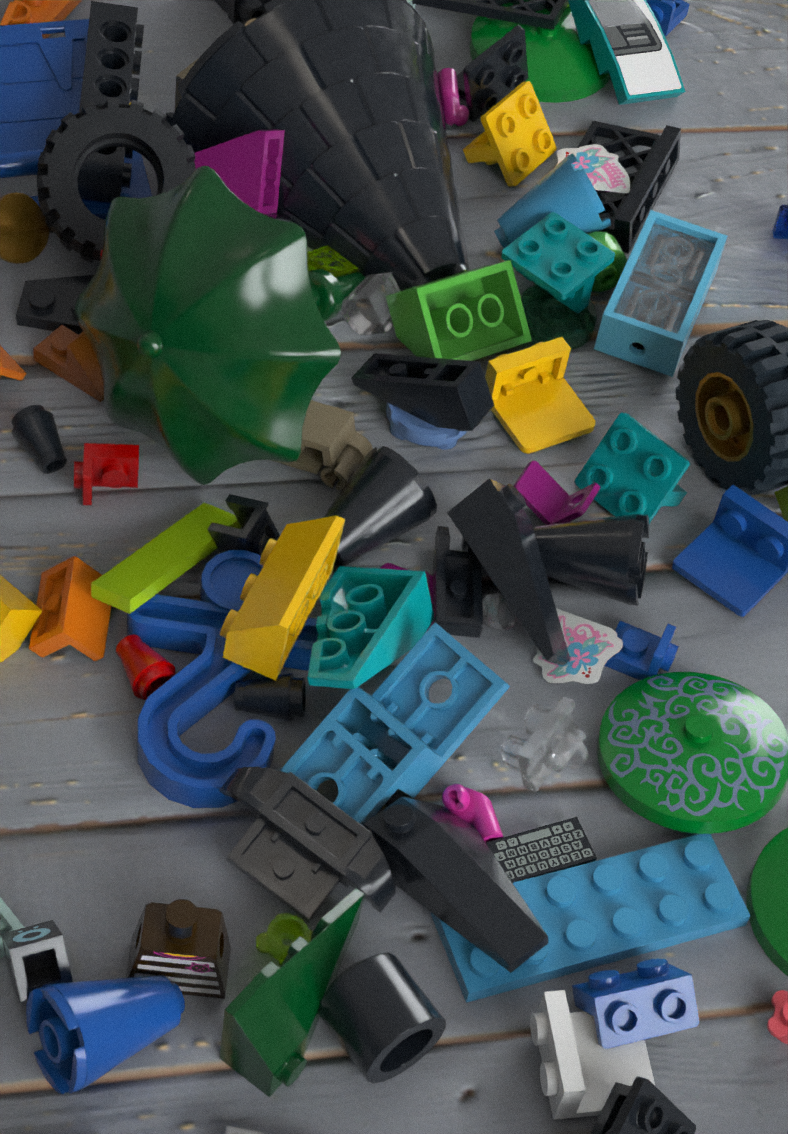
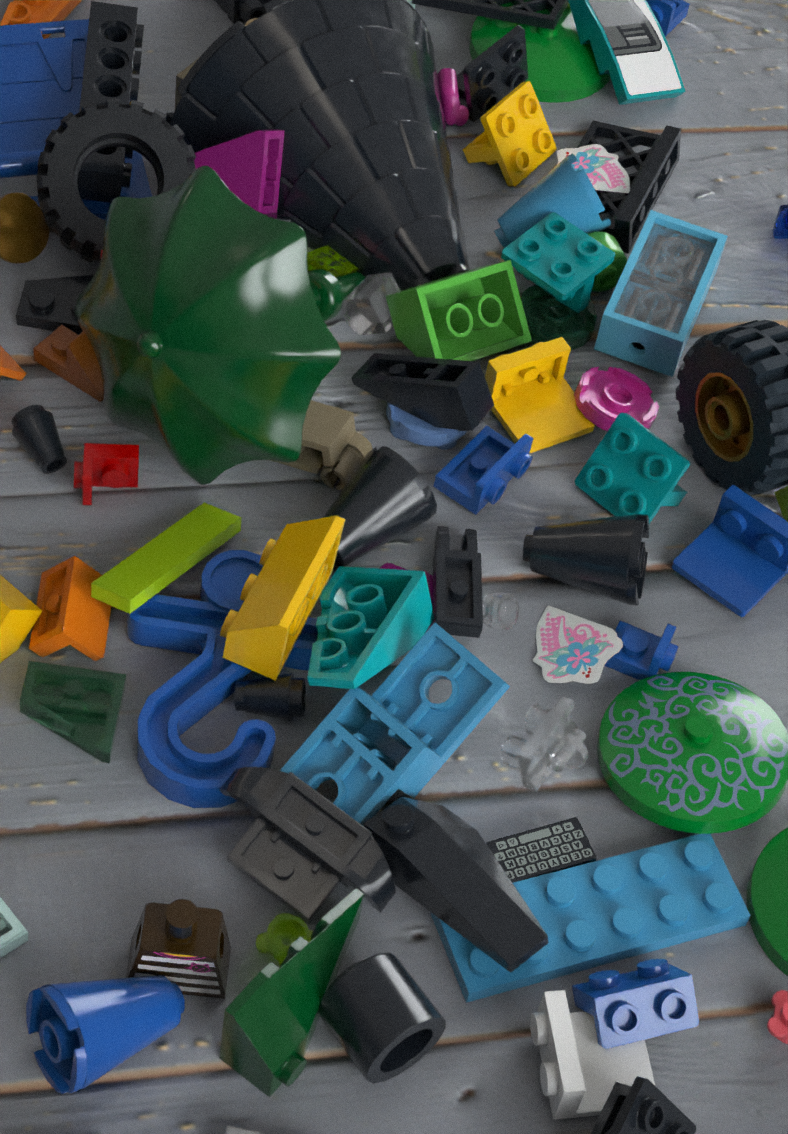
black brick [1,920,73,1001] -> none
red cone [116,634,176,701] -> none
black window [207,494,280,556] -> none
dark pink arm [442,784,503,843] -> none
black wedge [447,478,570,665] -> none
magenta bracket [513,460,601,525] -> none
none -> clear green wing [20,661,126,763]
none -> blue bracket [433,426,533,515]
none -> dark pink tile [574,367,659,431]

